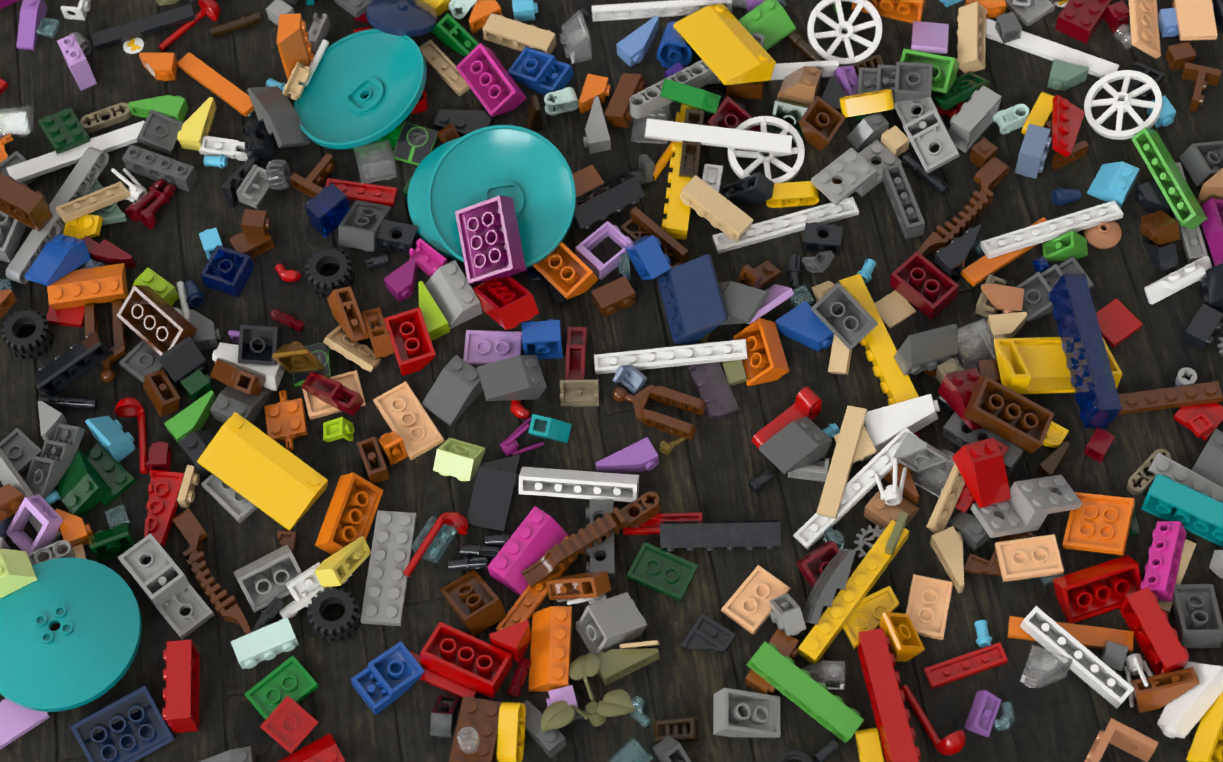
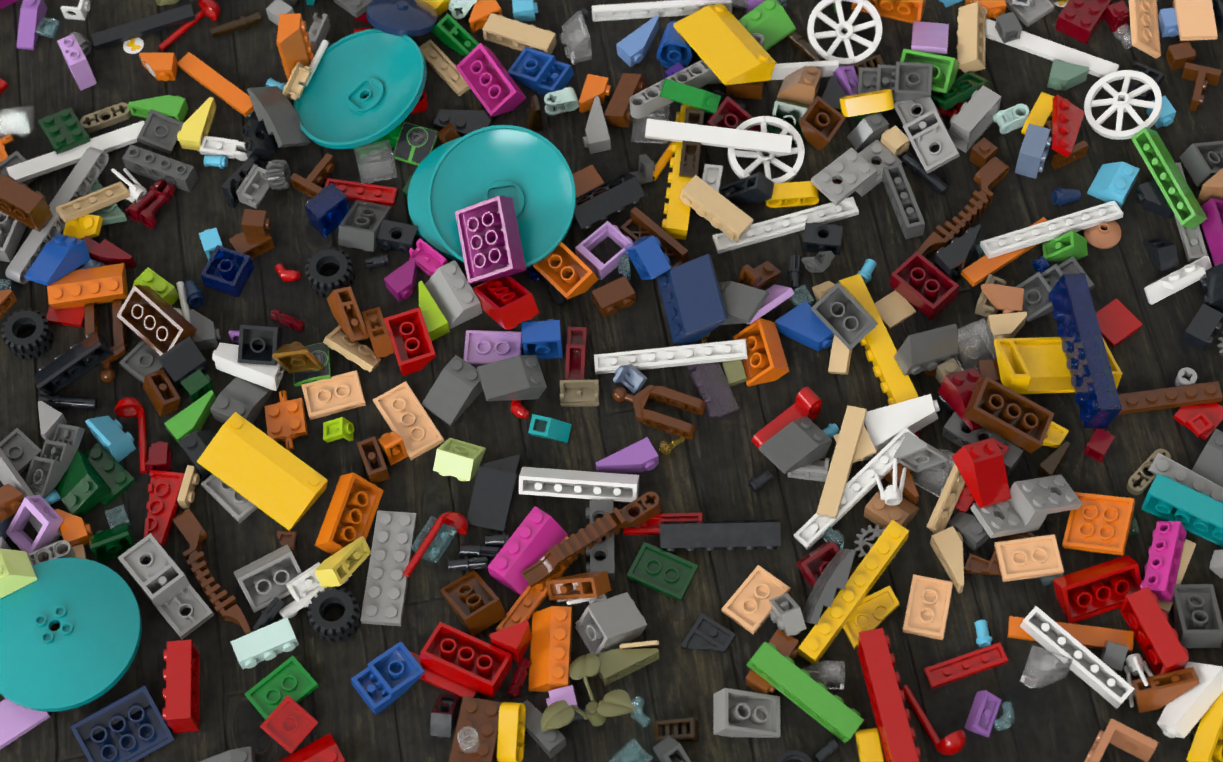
reddish brown slope [210,359,266,396] -> none
dark red slope [301,371,364,416] -> none
magenta plant [499,417,545,457] -> none
light orange slope [879,612,925,662] -> none
olive tile [885,511,908,556] -> none
reddish brown brick [1140,210,1180,245] -> none

